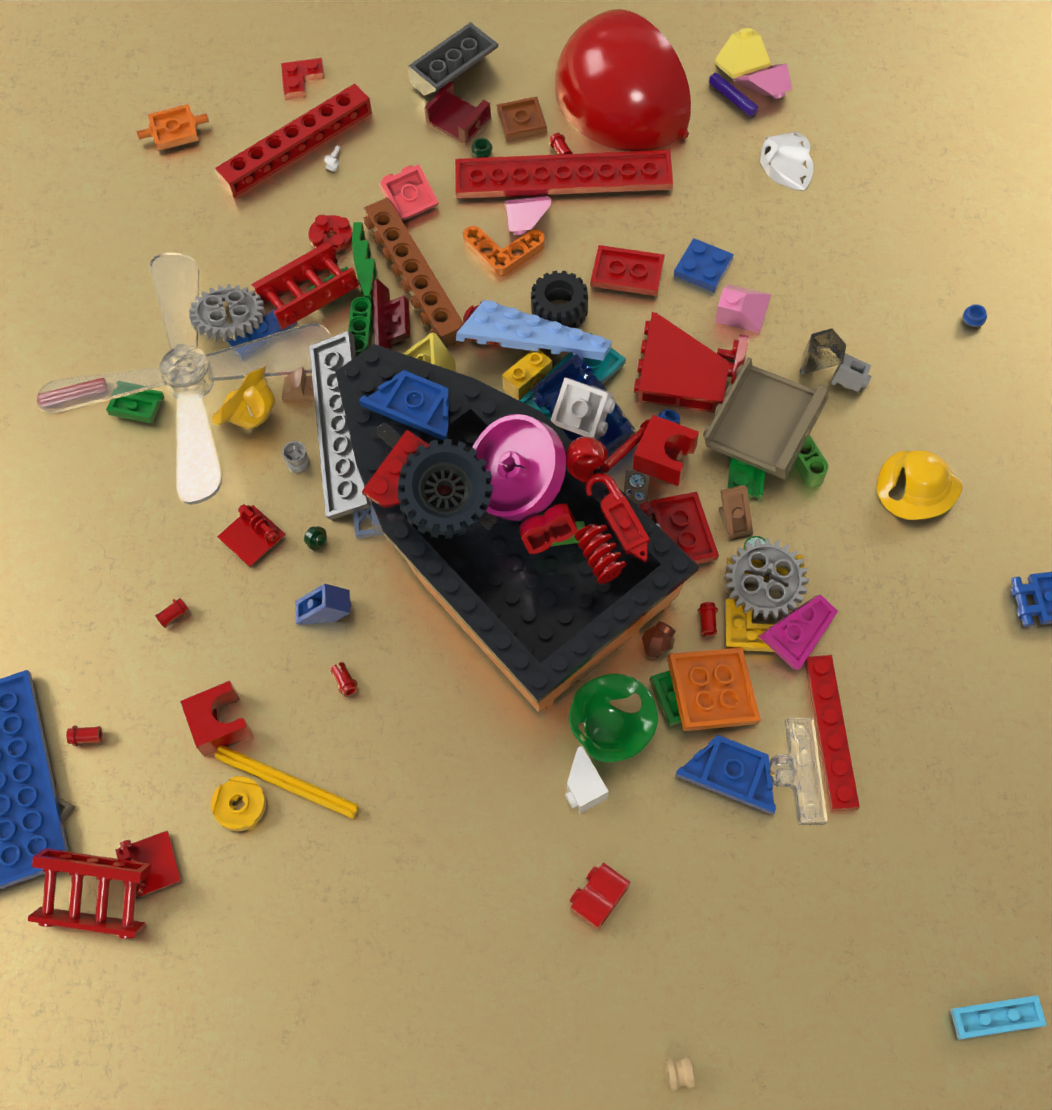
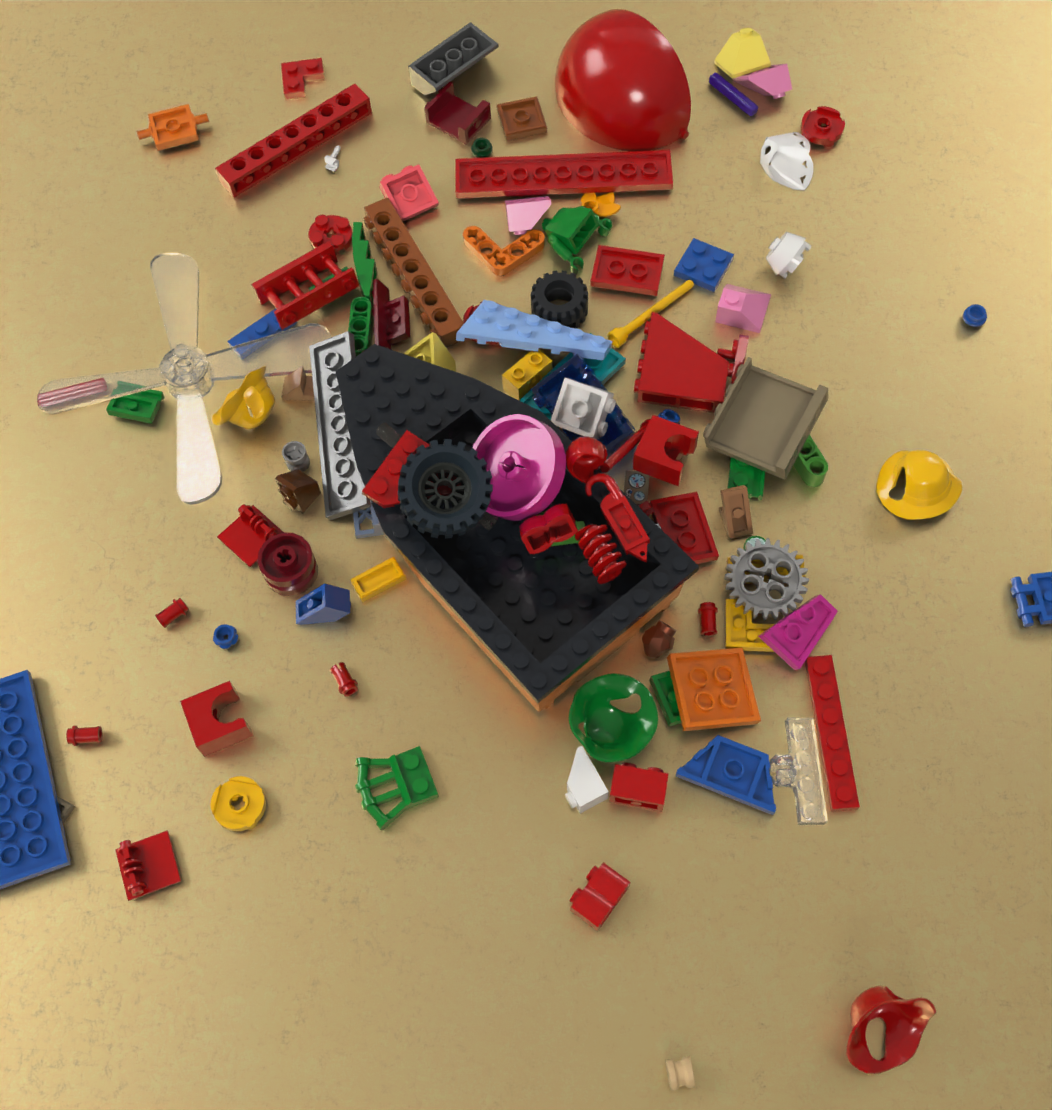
red fence [28,848,151,939] -> none
light grey gear [189,284,265,342] -> none
yellow axle [215,745,359,819] -> none
dark green plate [304,526,327,551] -> none
blue wing [359,370,449,441] -> none
red pin [549,133,573,154] -> none
clear smoke slope [800,328,846,374] -> none
light grey brick [831,353,871,392] -> none
medium azure plate [950,995,1047,1040] -> none
none -> blue plate [213,624,238,649]
none -> dark red wheel [257,533,318,596]
none -> reddish brown slope [275,469,321,514]
none -> yellow tile [350,556,406,603]
none -> green plate [355,746,439,830]
none -> green torso [542,206,612,274]
none -> light orange plate [581,192,621,217]
none -> yellow piece [607,280,694,348]
none -> red brick [609,762,669,812]
none -> white cone [766,232,811,278]
none -> red plate [801,106,845,147]
none -> red piece [846,986,936,1074]

